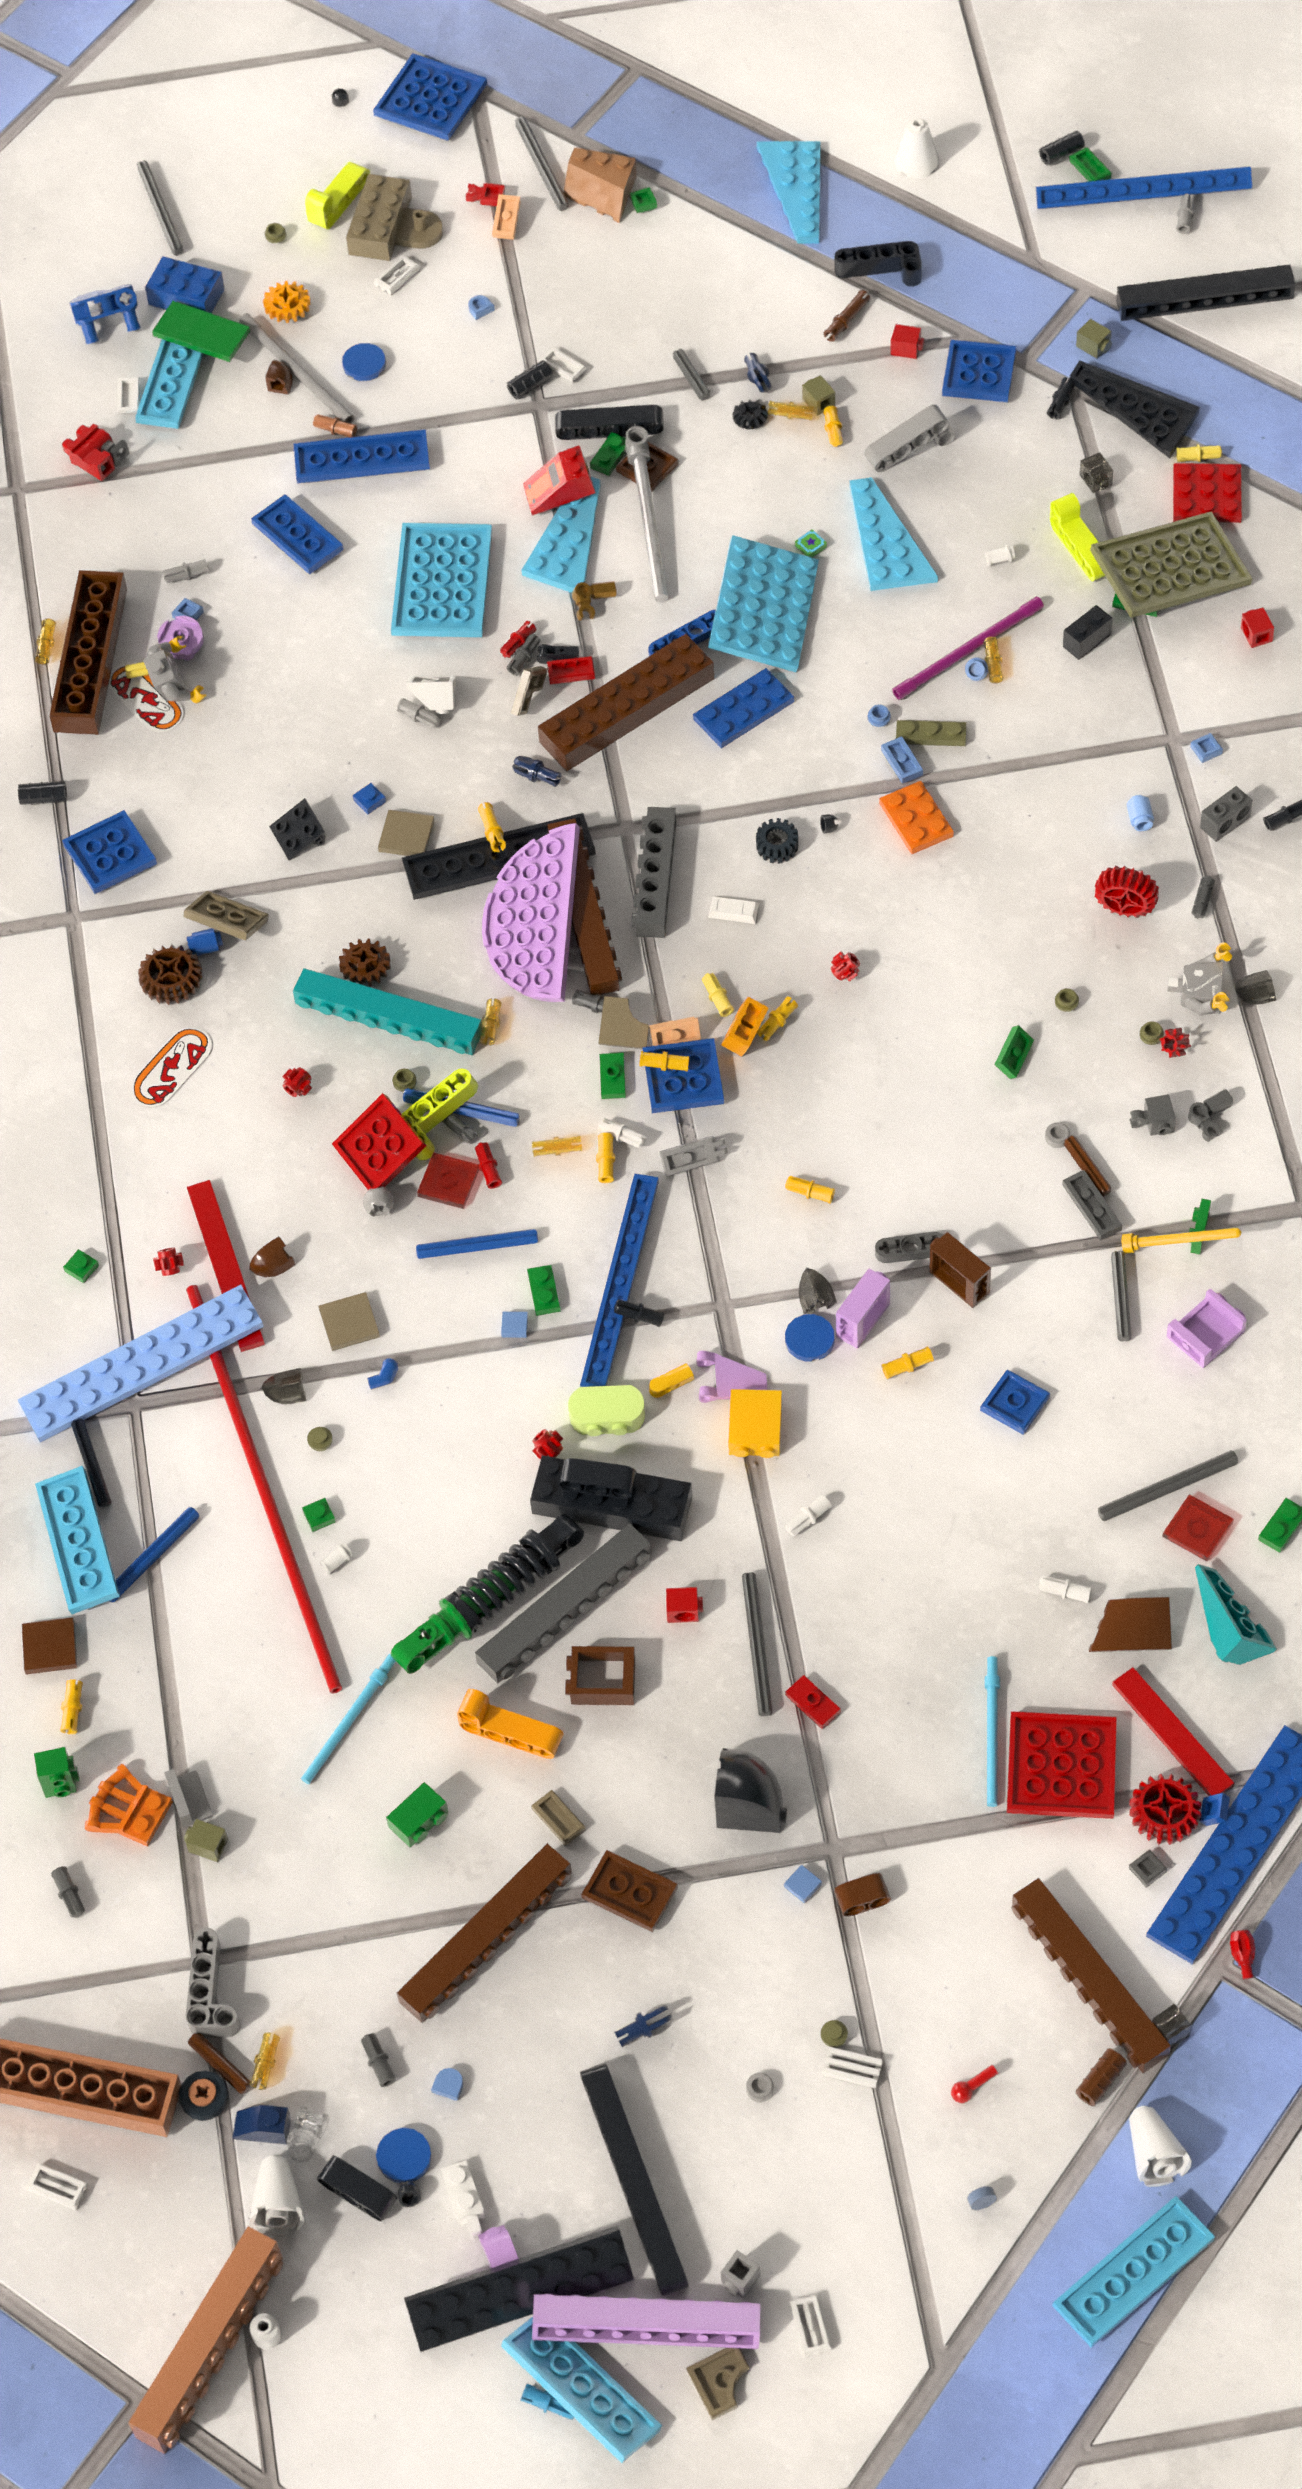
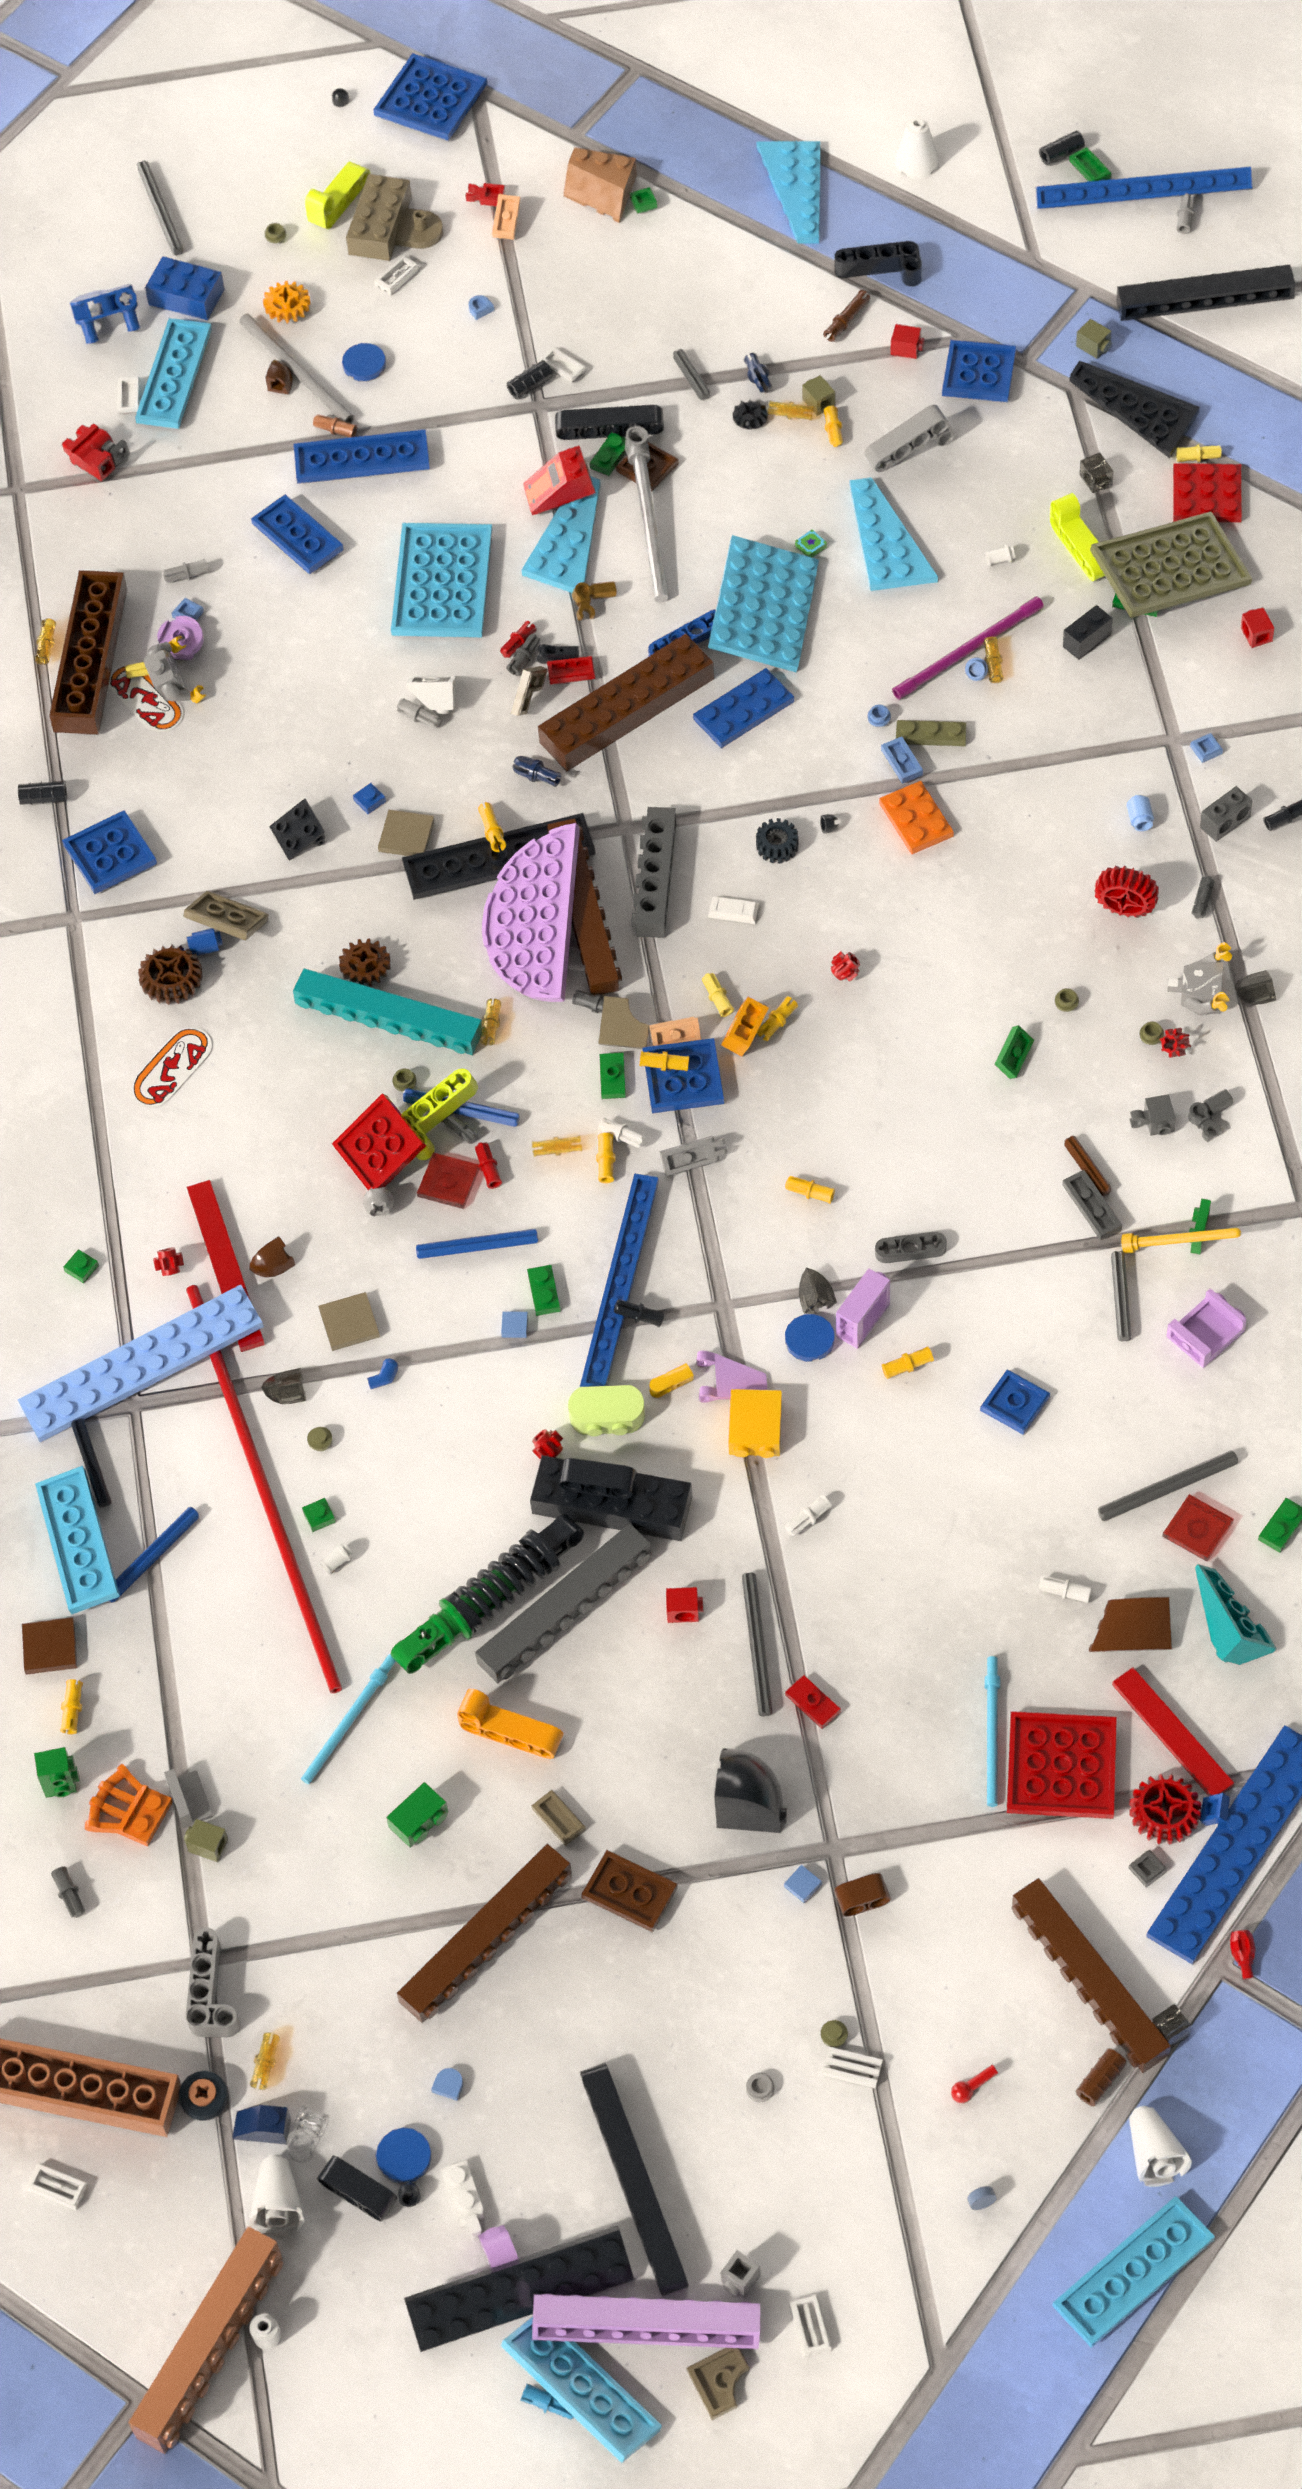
green tile [152,301,250,362] -> none
reddish brown axle [188,2033,252,2094] -> none
red gear [282,1067,312,1097] -> none
dark grey axle [361,2033,396,2087] -> none
axle [515,117,568,211] -> none
reddish brown window [565,1646,636,1705] -> none
dark blue arm [614,2005,672,2047] -> none
reddish brown window [929,1232,991,1308] -> none
light grey tile [1045,1123,1070,1148] -> none
black pin [1047,377,1075,419] -> none

